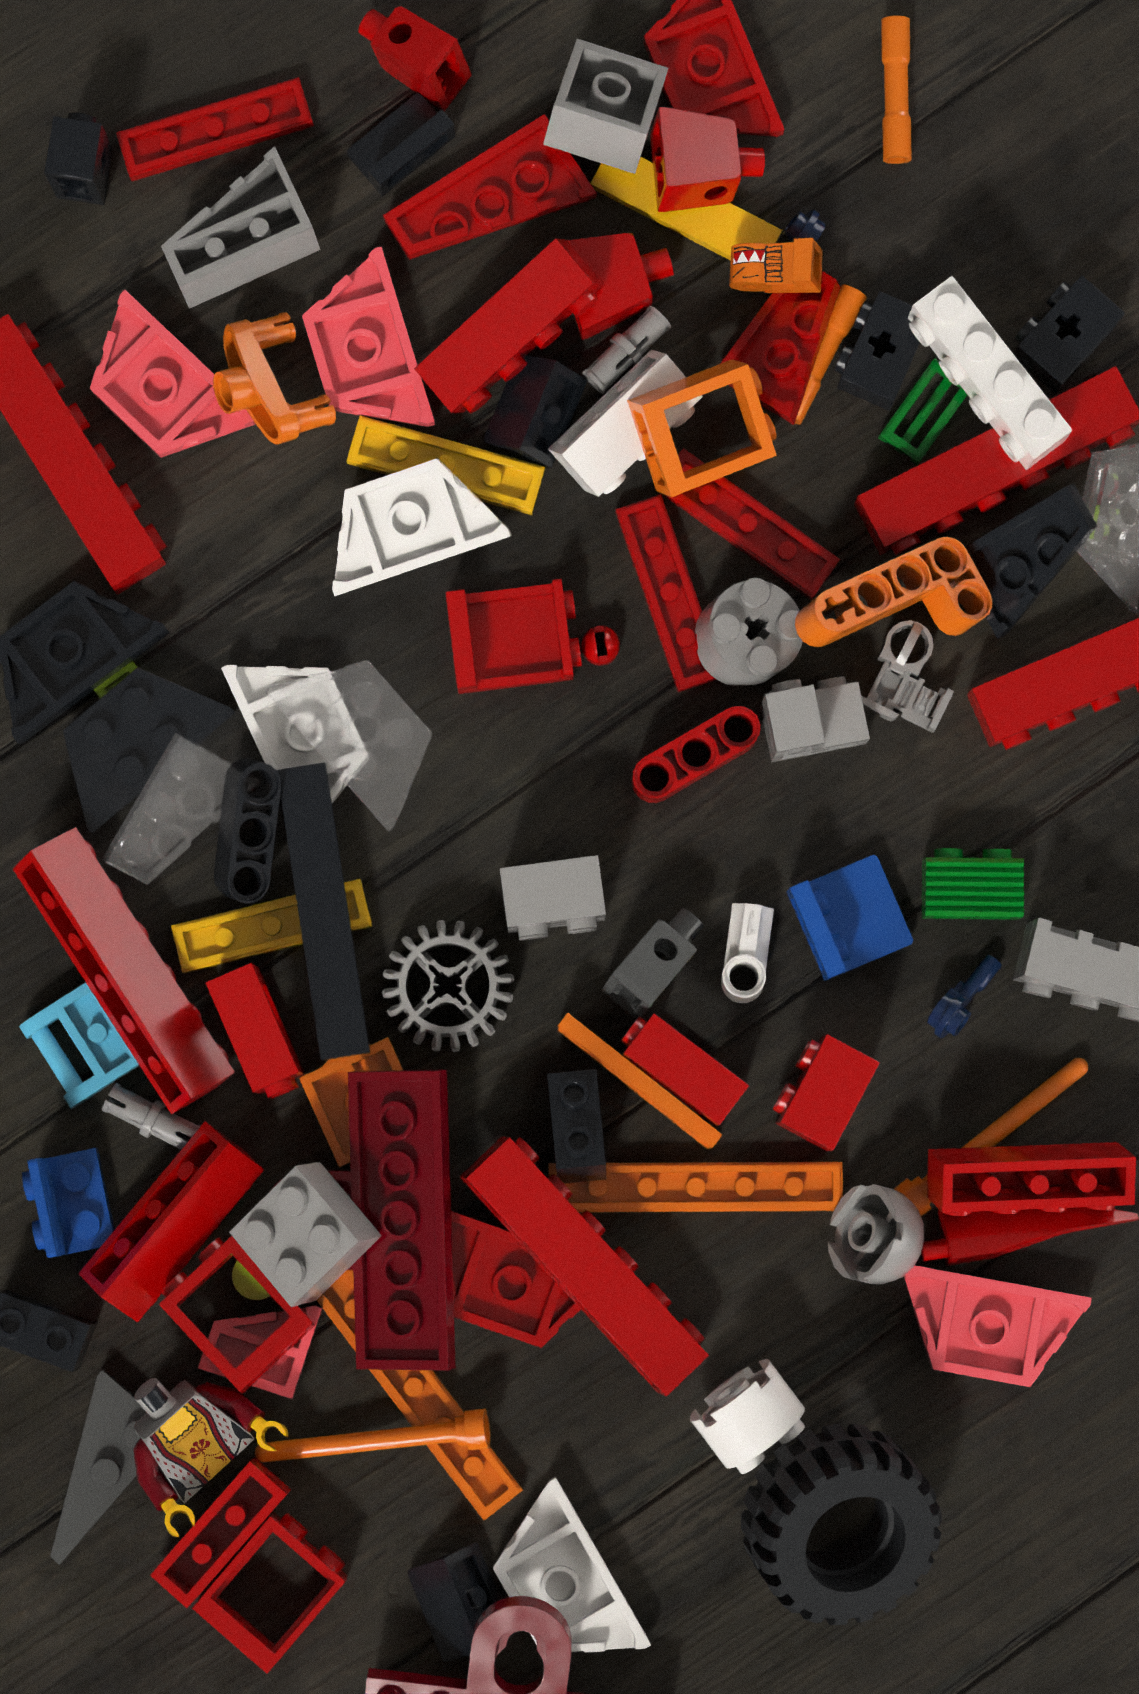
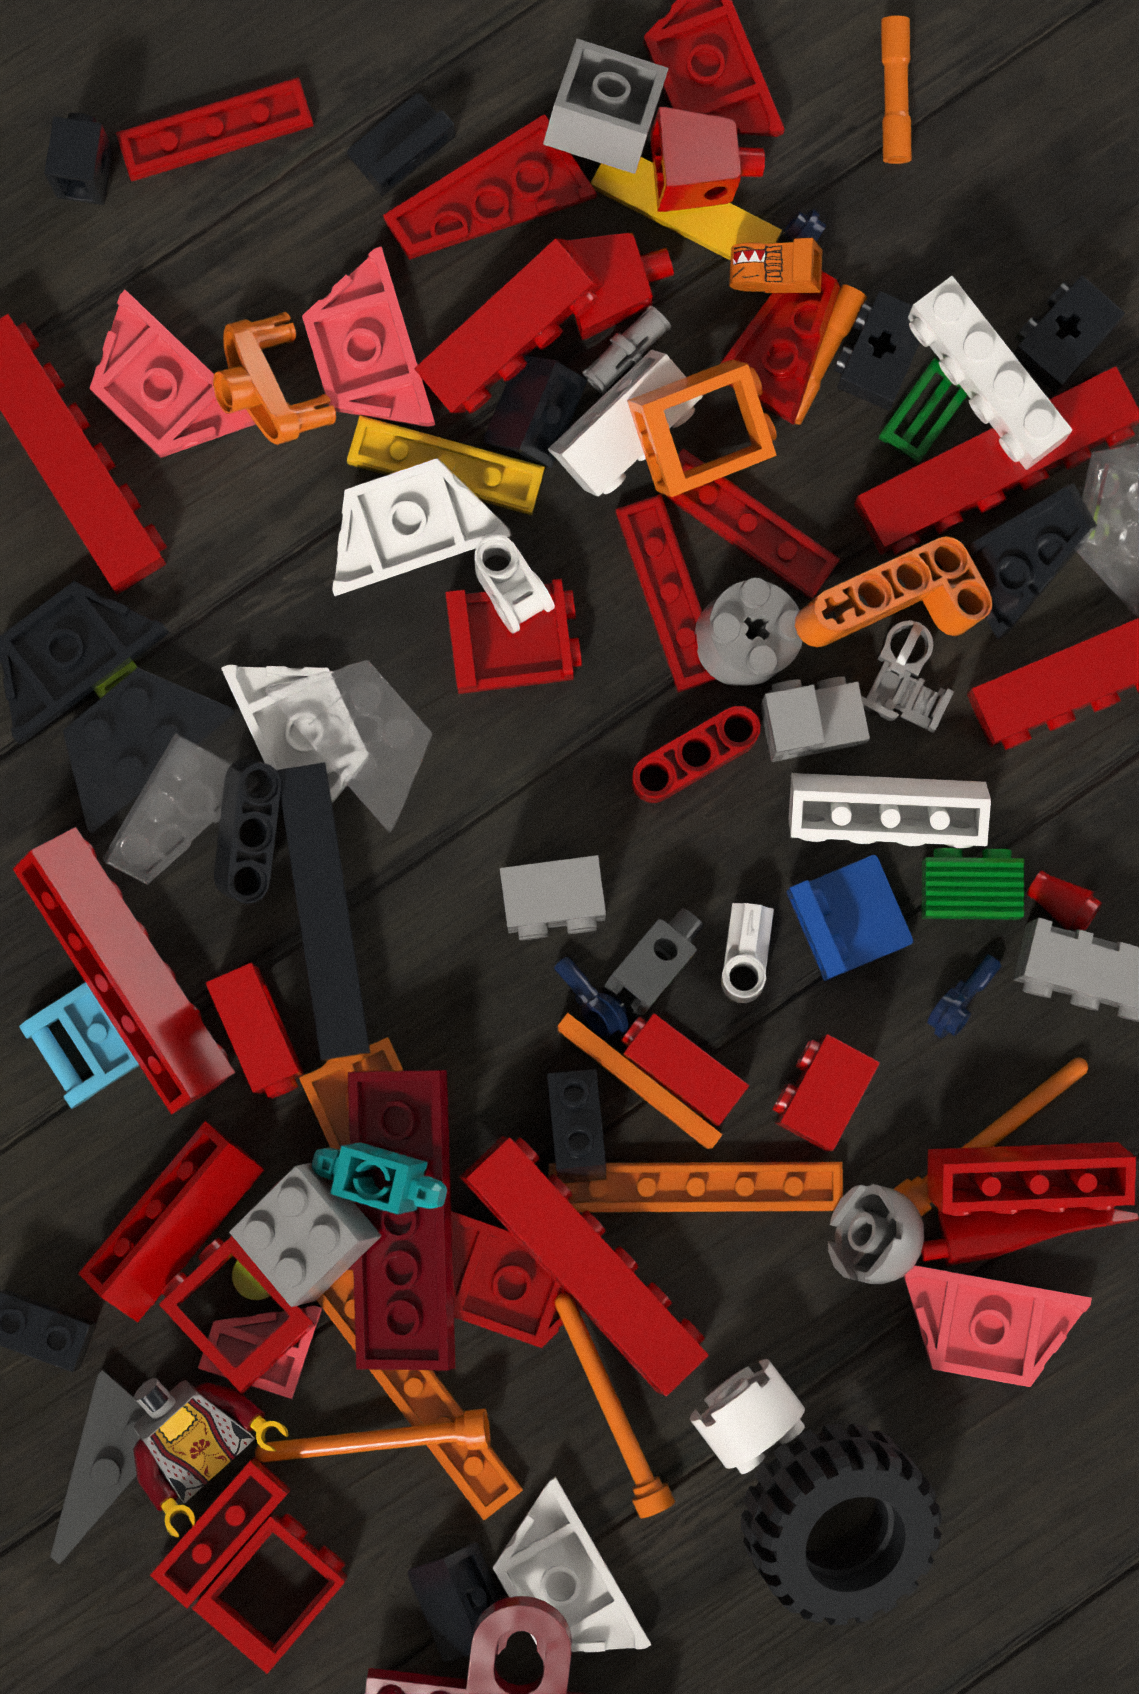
blue bracket [22,1148,115,1258] -> none
light grey pin [102,1083,201,1150] -> none
light grey wedge [161,146,320,309] -> none
yellow tile [171,879,373,974] -> none
red torso [358,6,472,112] -> none
light grey gear [382,920,514,1052] -> none
red hinge [581,625,620,666] -> none
none -> teal piece [312,1142,447,1215]
none -> white piece [475,535,555,634]
none -> dark blue plate [554,956,629,1041]
none -> orange piece [555,1293,676,1519]
none -> white brick [789,773,991,848]
none -> red cone [1026,870,1102,932]

